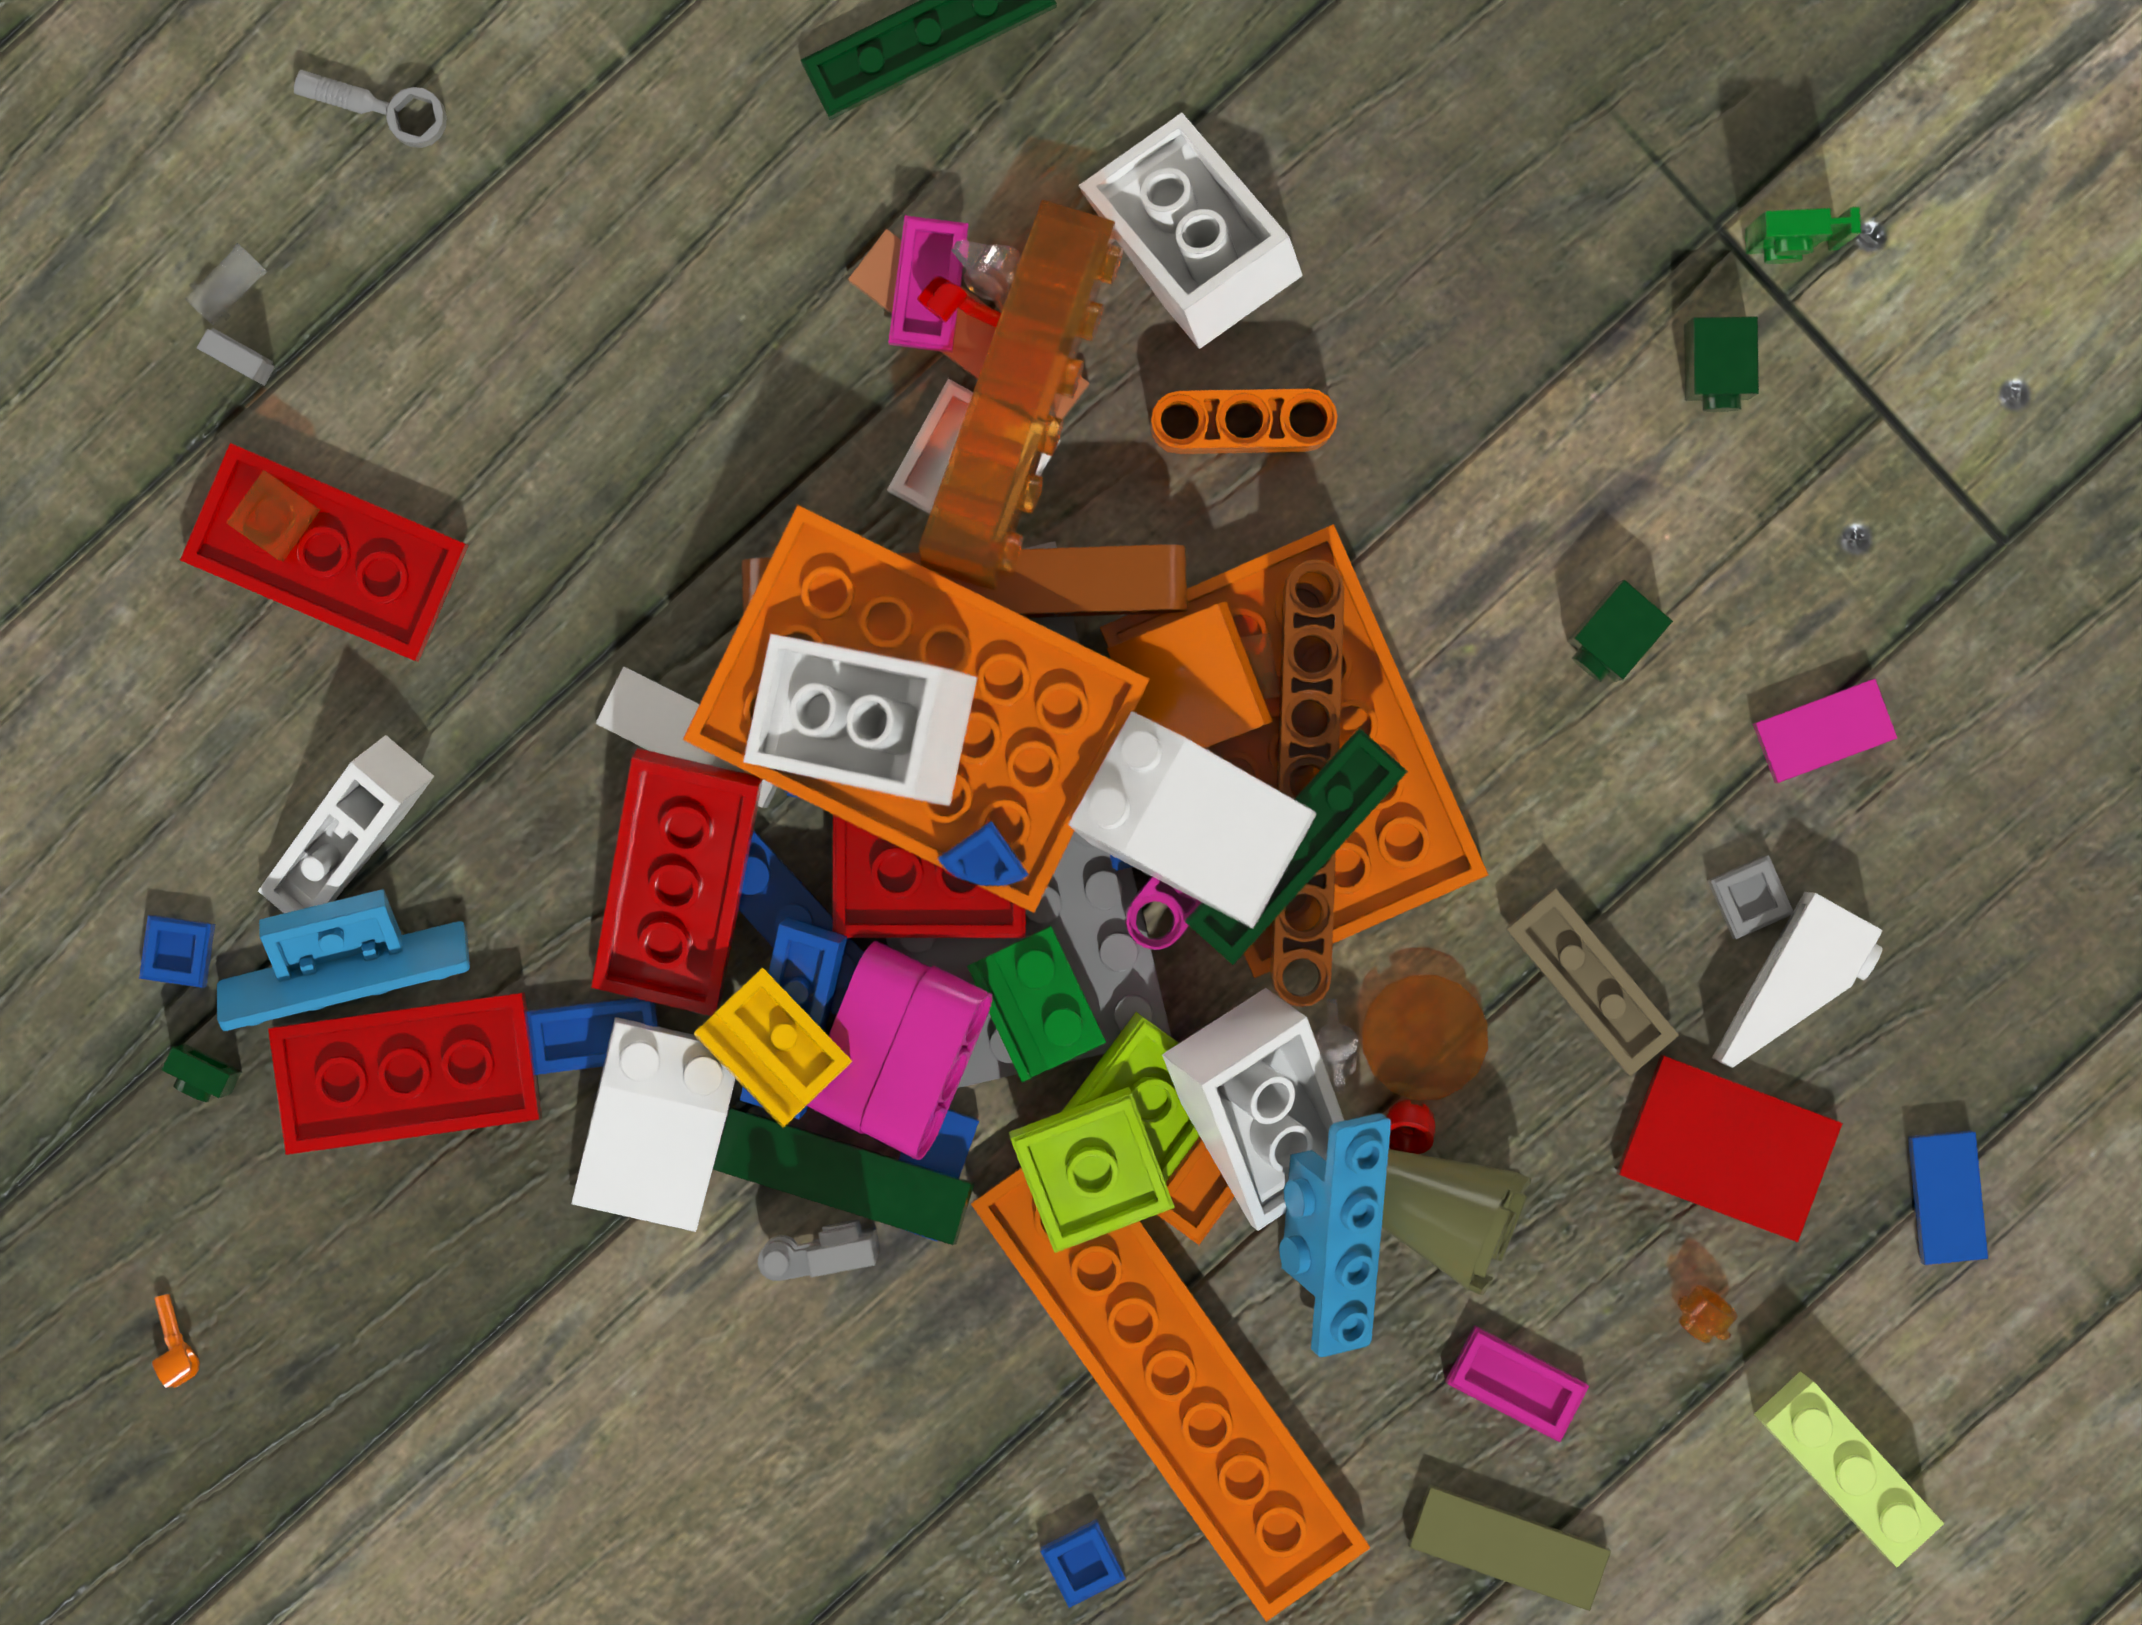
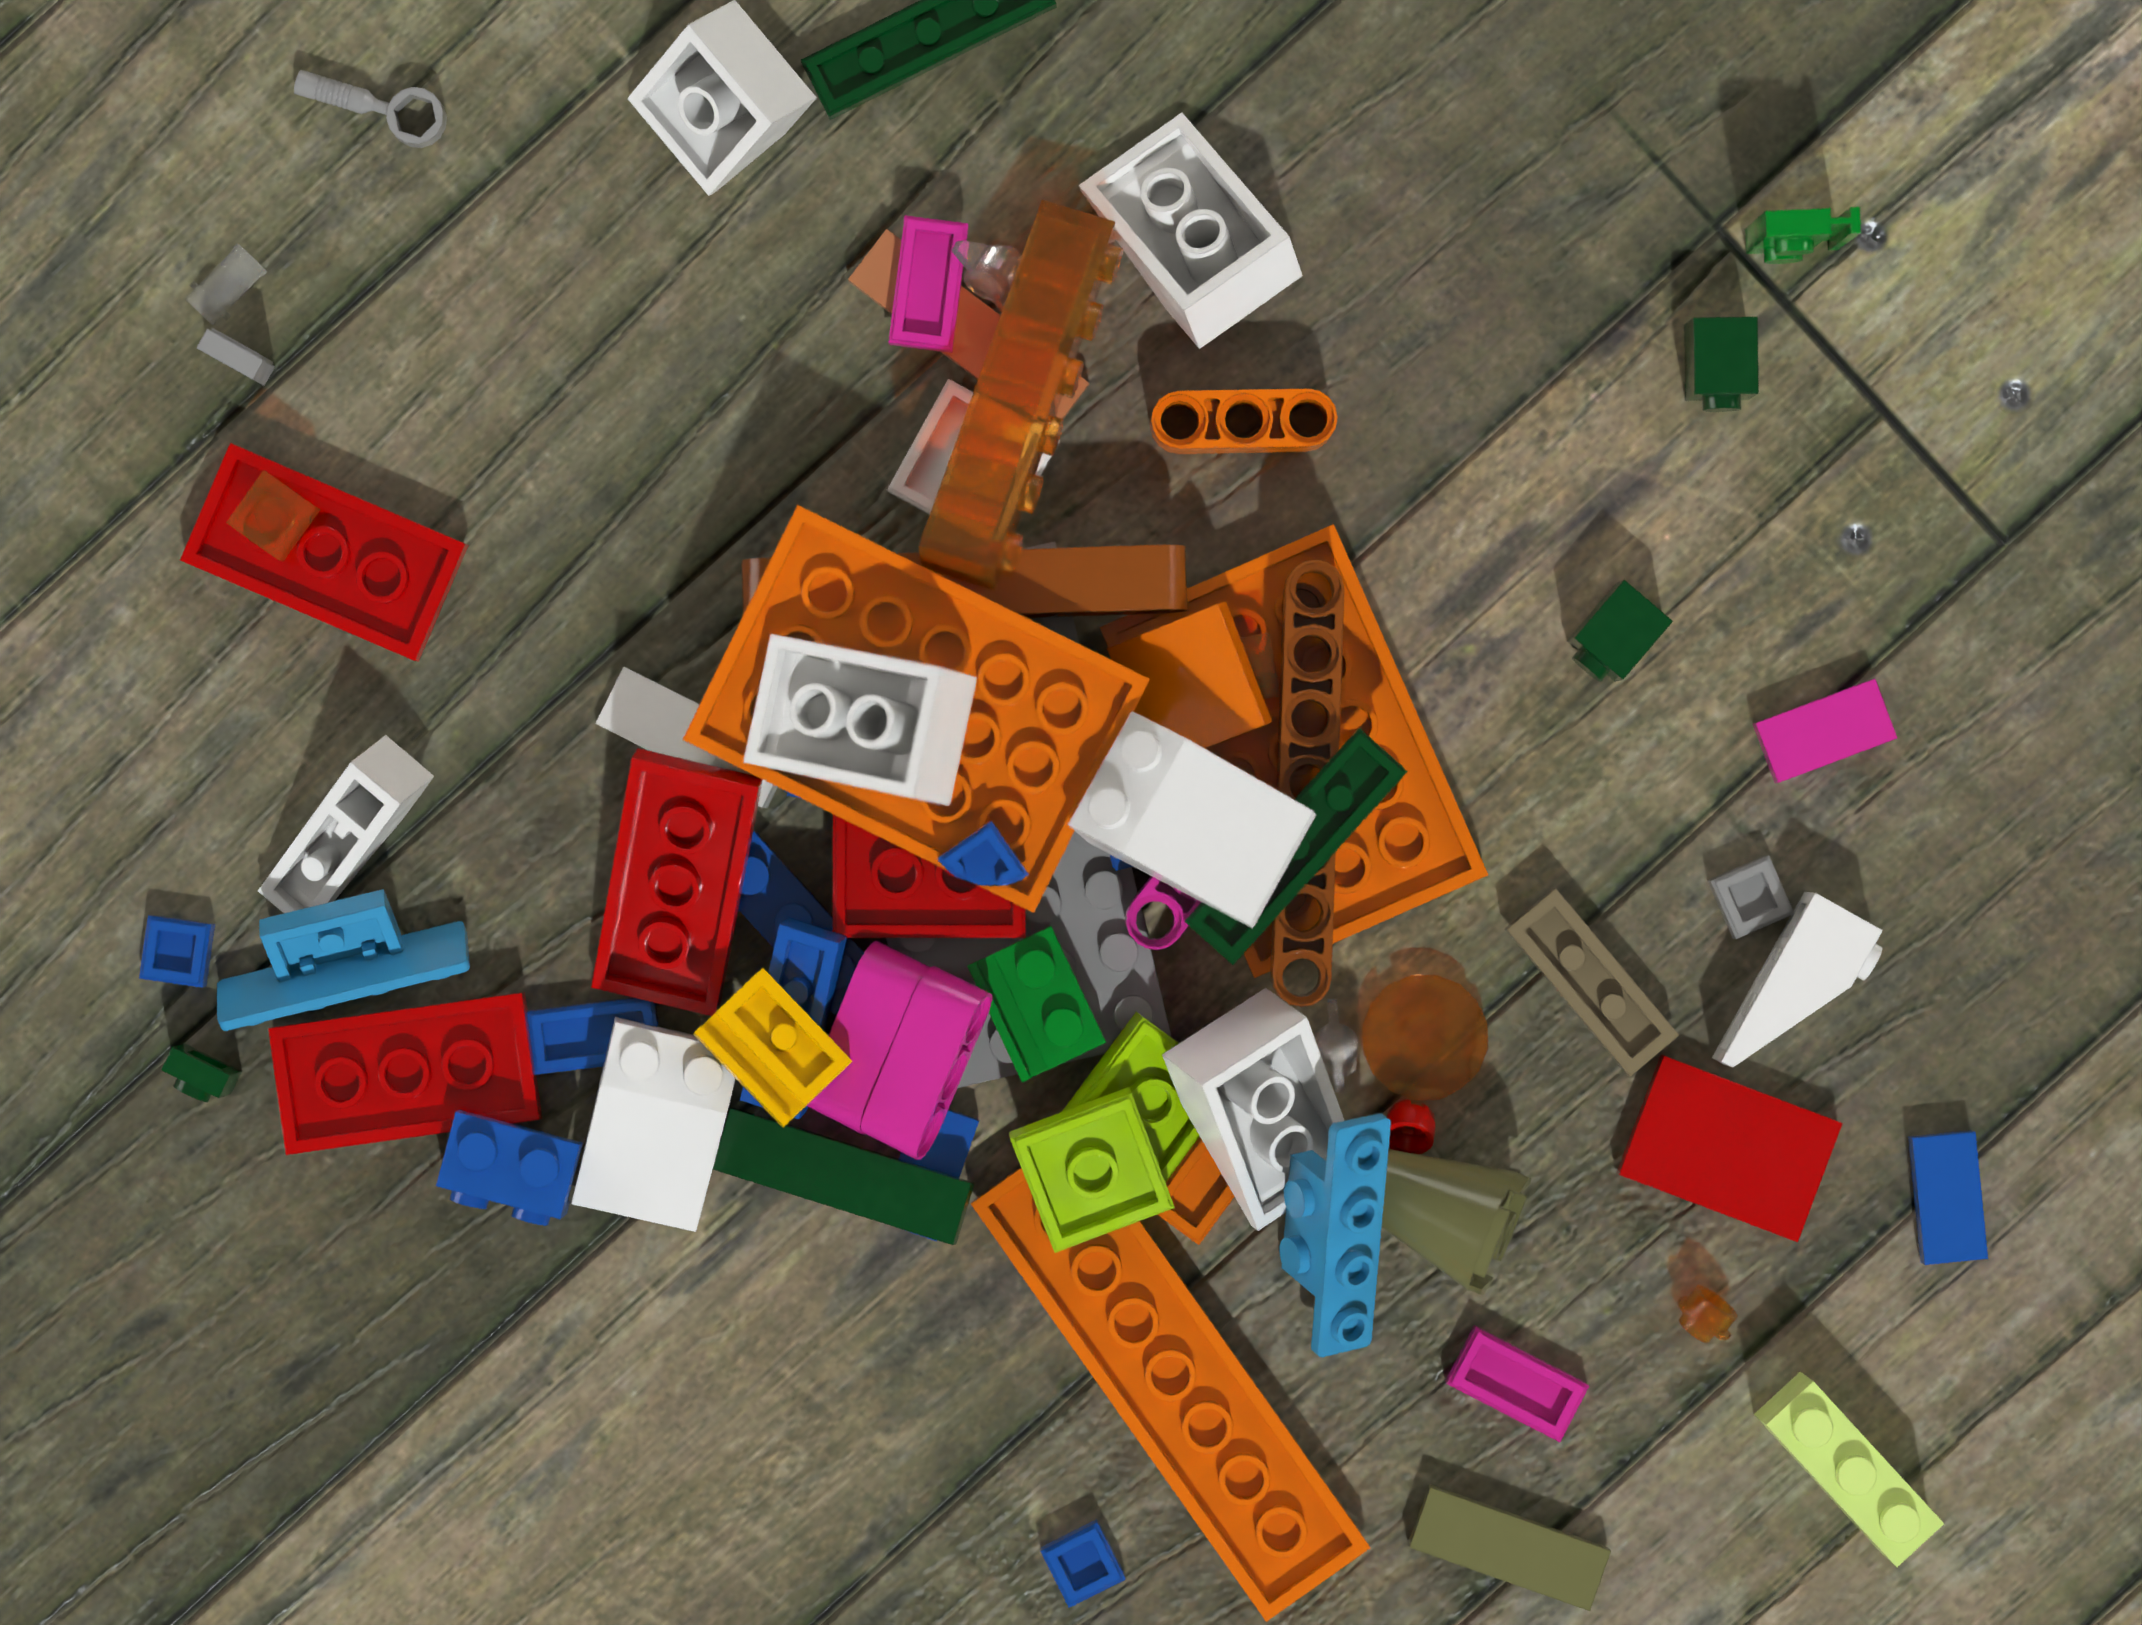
orange hand [152,1294,200,1388] -> none
light grey plate [758,1220,881,1281] -> none
red hand [917,276,1007,329] -> none
none -> blue bracket [436,1110,583,1226]
none -> white slope [627,0,817,196]

